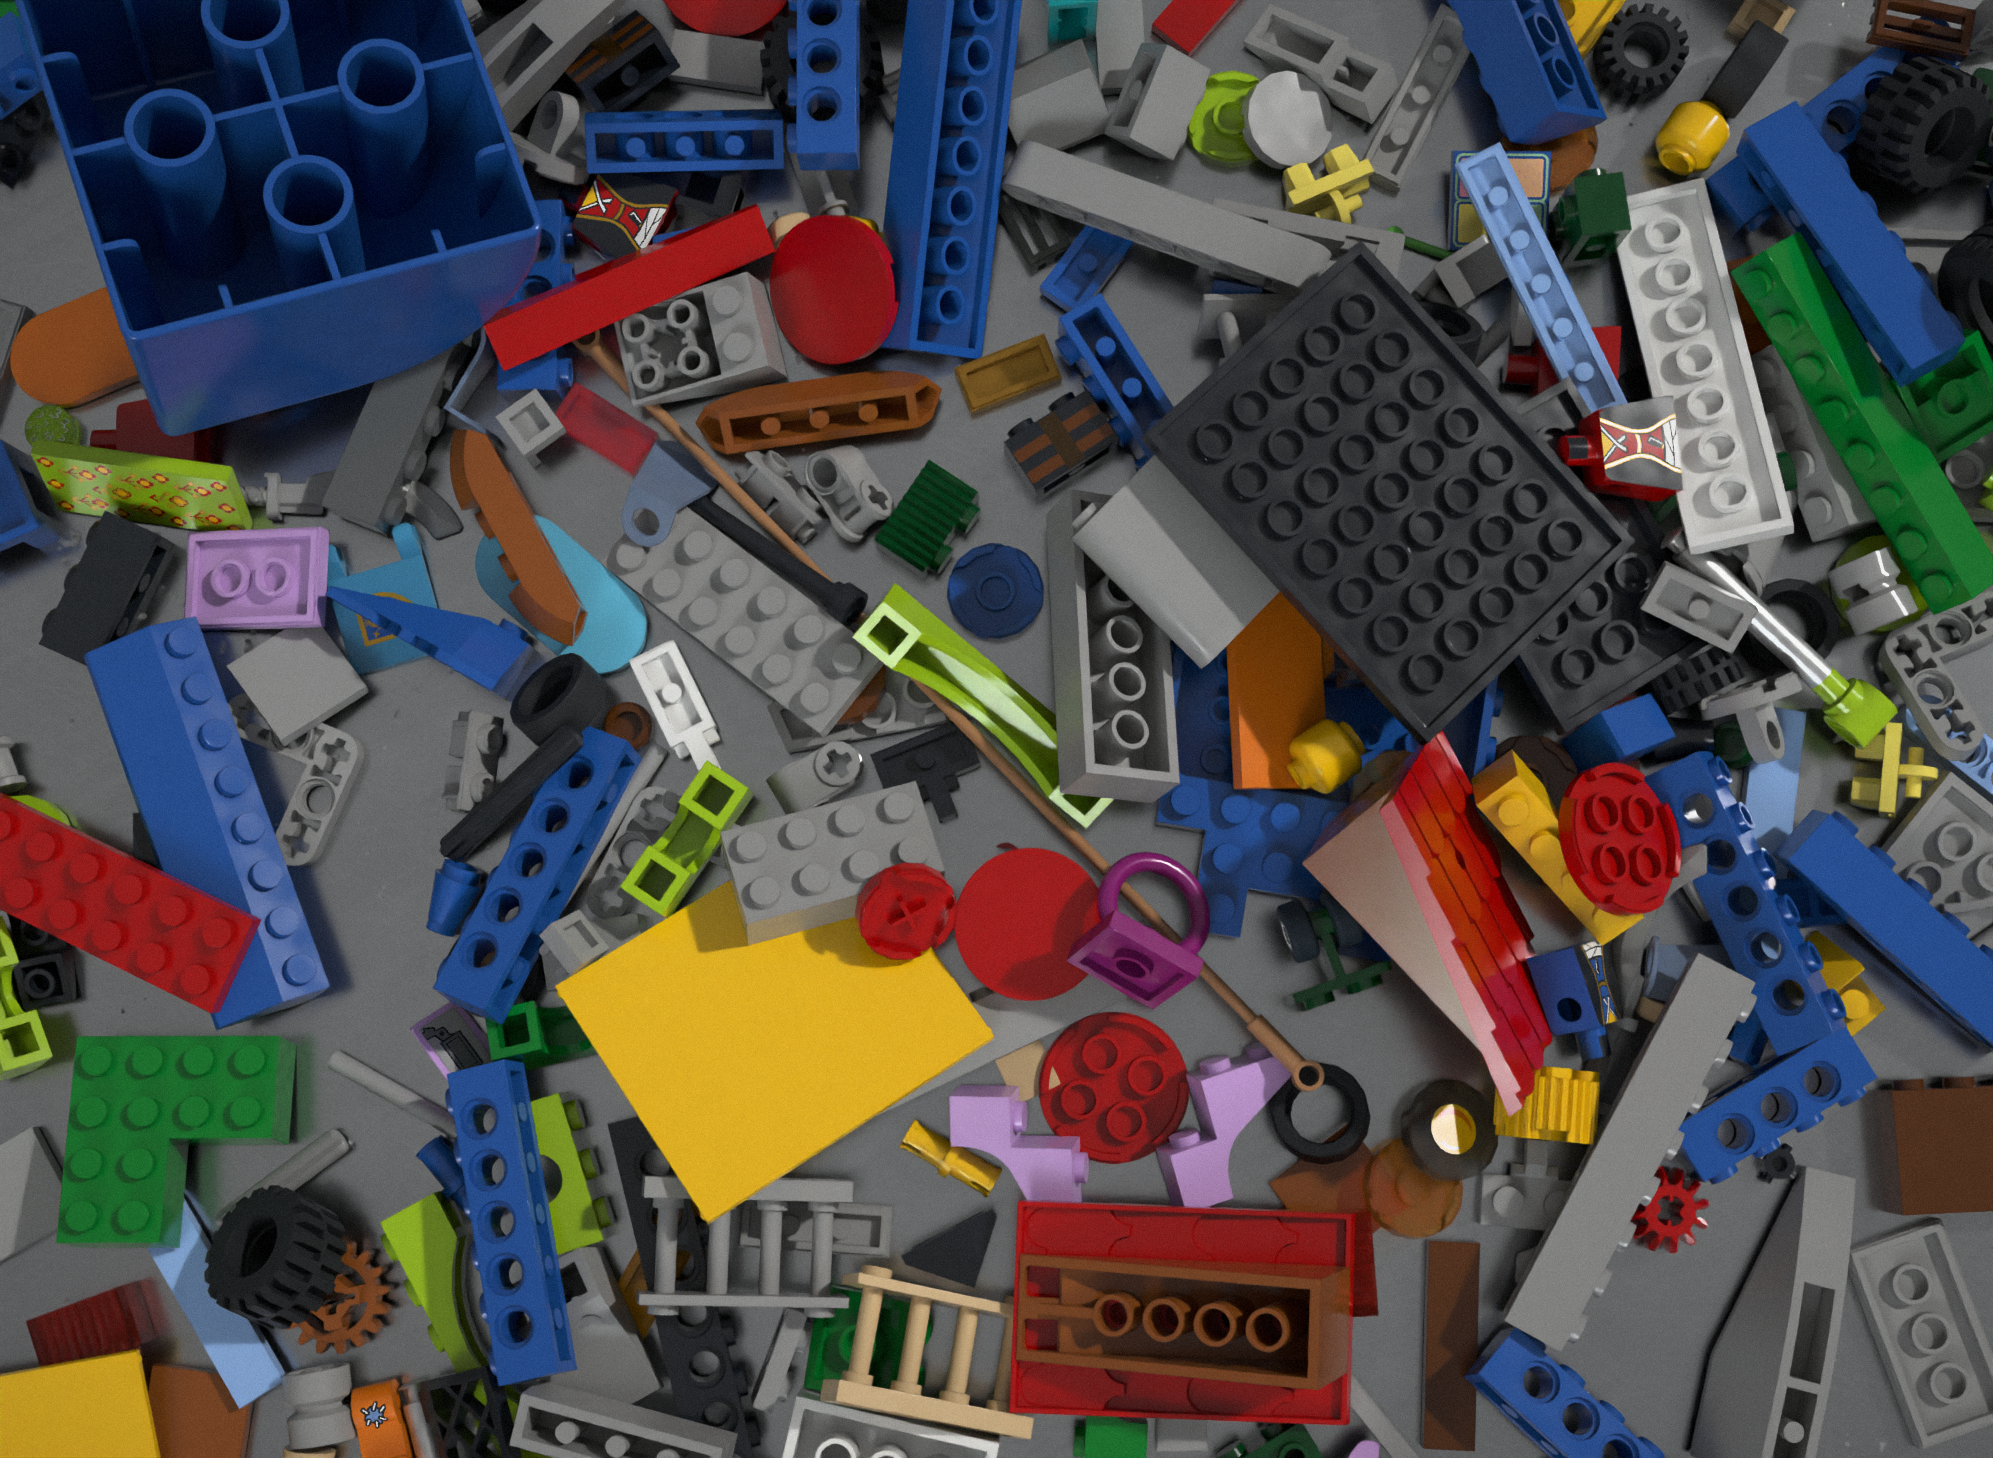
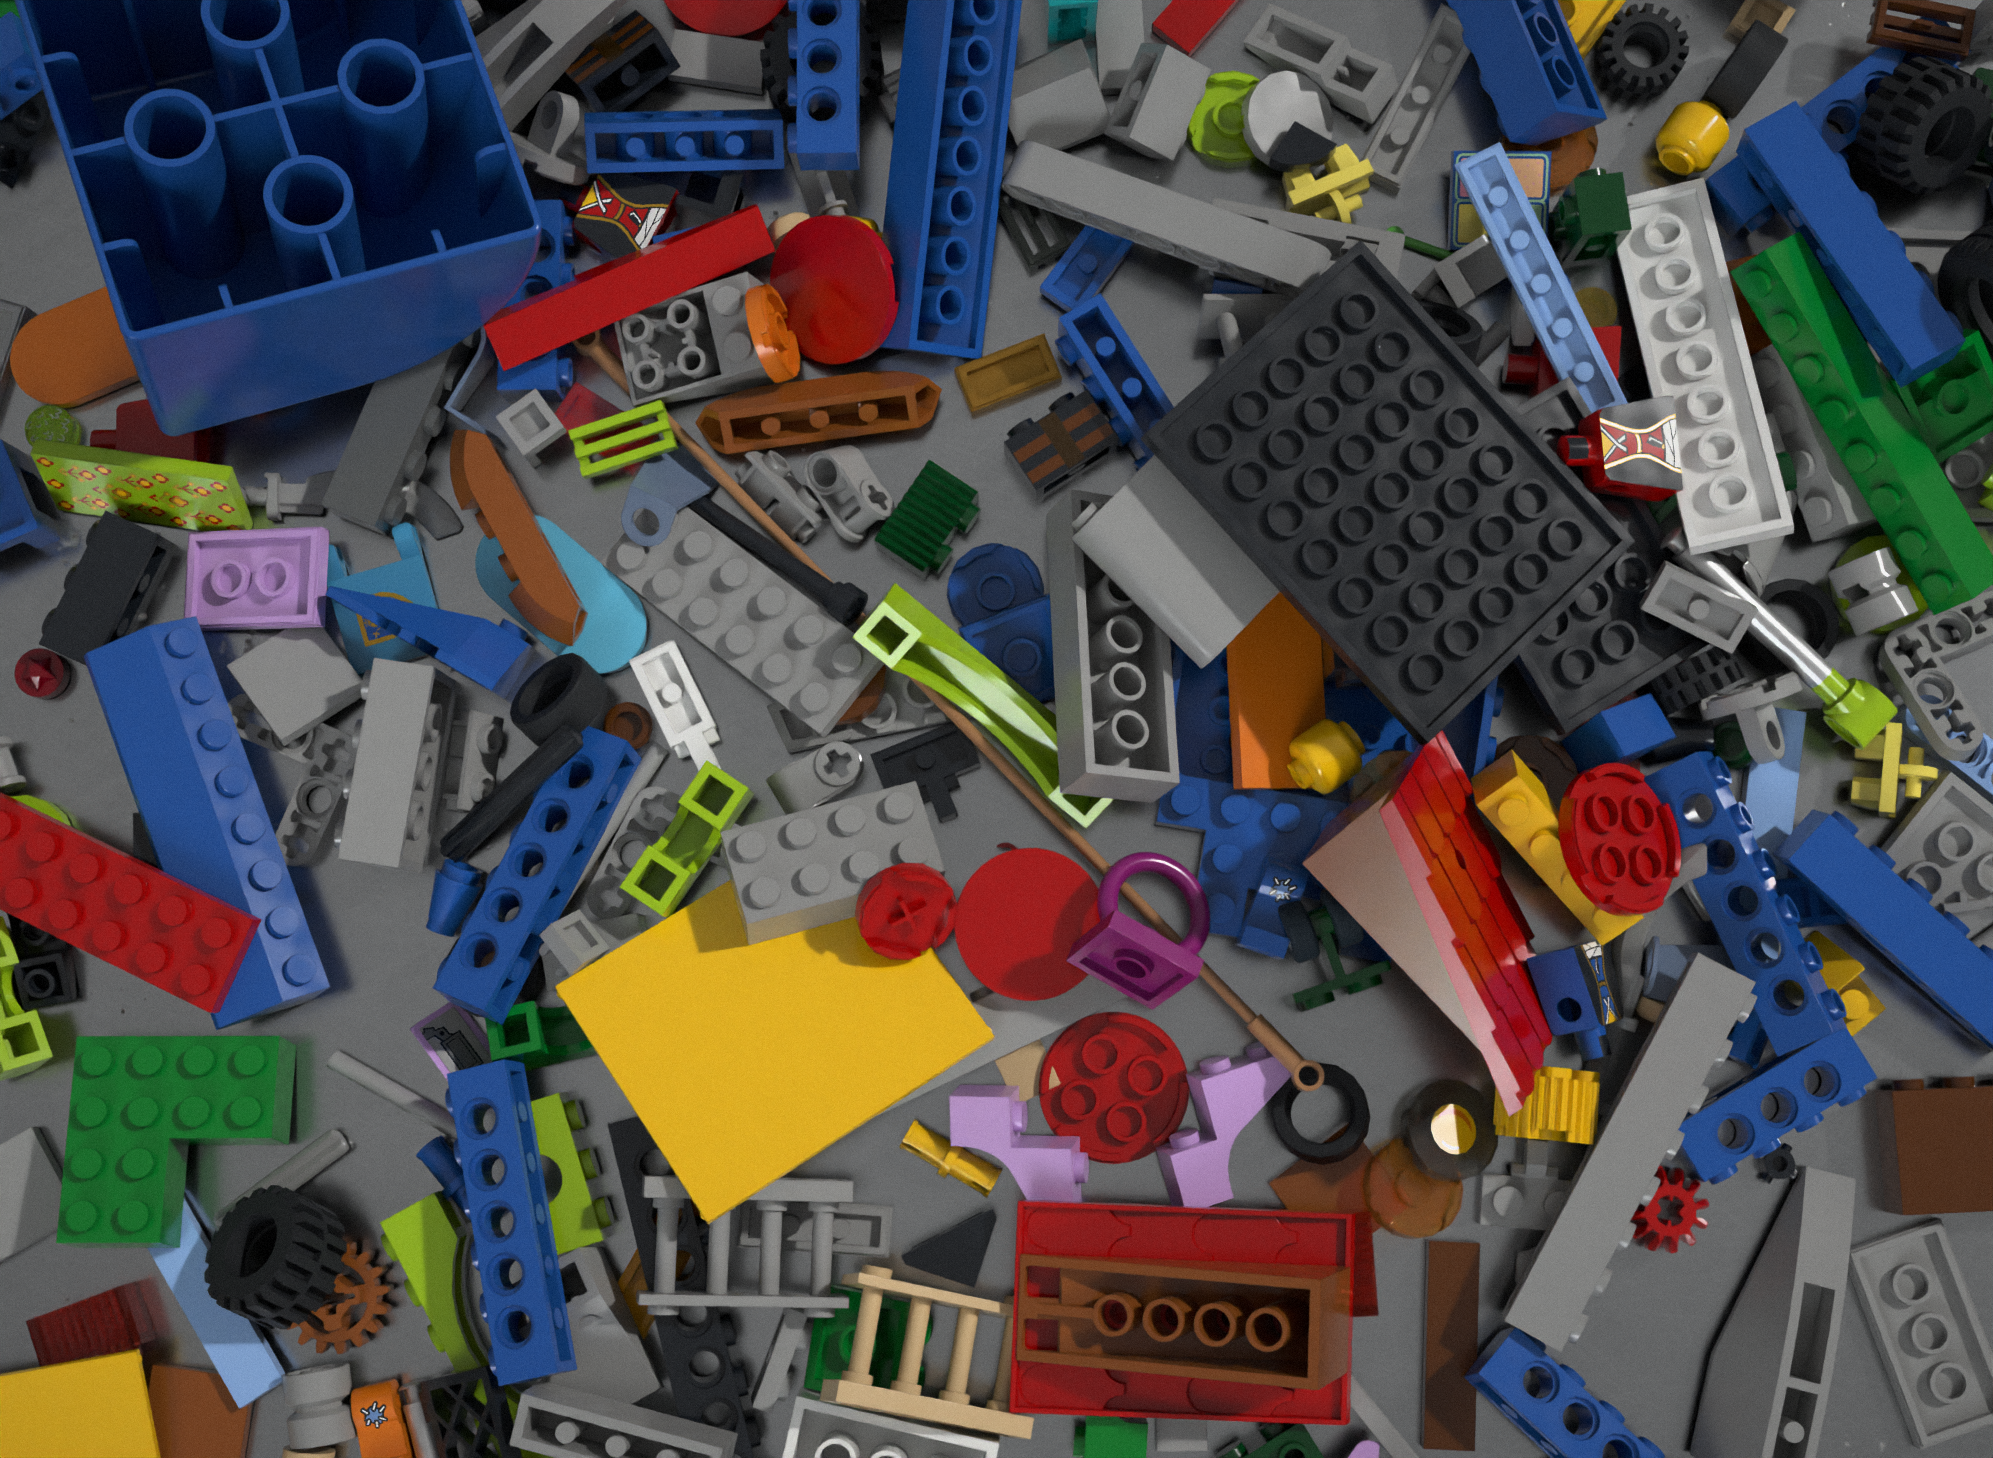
none -> dark red tile [14,648,70,699]
none -> light grey brick [334,658,456,874]
none -> lime tile [568,400,678,479]
none -> orange tile [745,284,800,383]
none -> blue tile [958,593,1055,703]
none -> blue leg [1235,857,1309,960]
none -> black tile [1269,121,1337,173]
none -> clear yellow tile [1575,287,1617,327]

